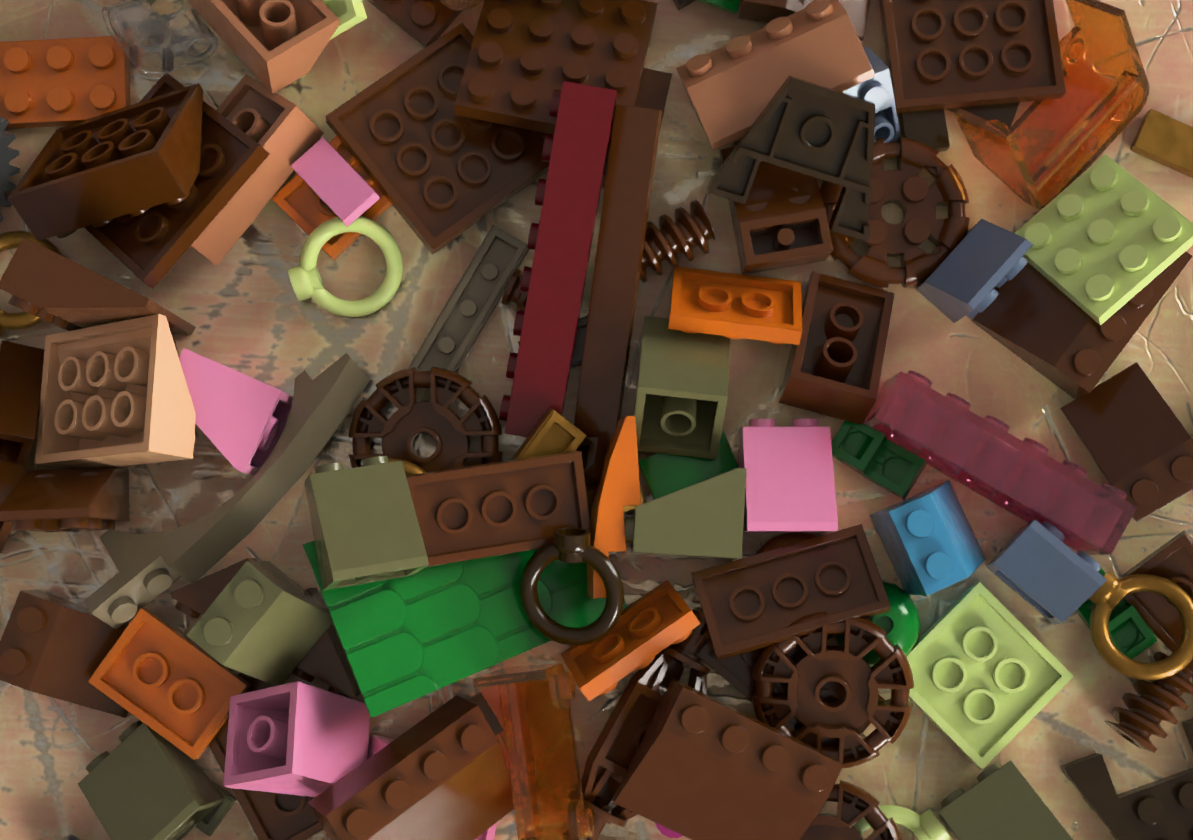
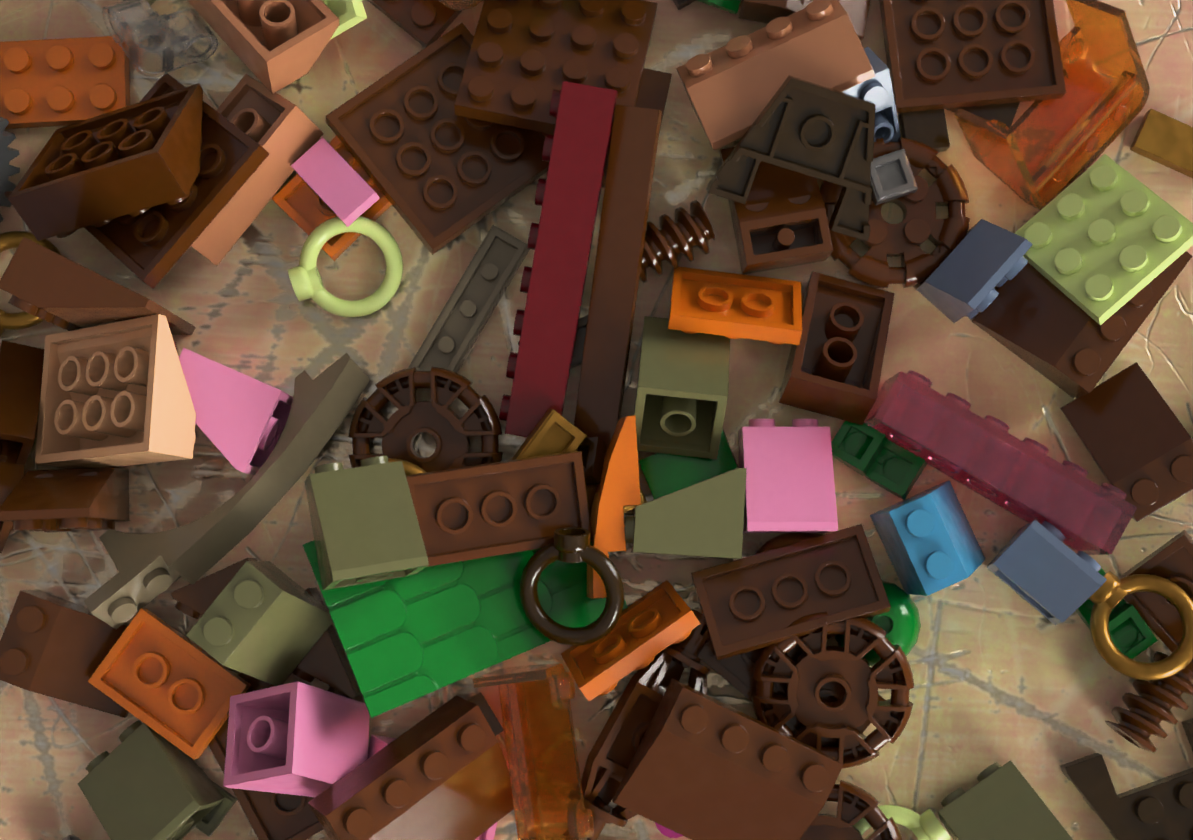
reddish brown bush [501,269,528,311] -> none
yellowish green plate [906,582,1074,770] -> none
none -> flat silver tile [870,149,918,205]

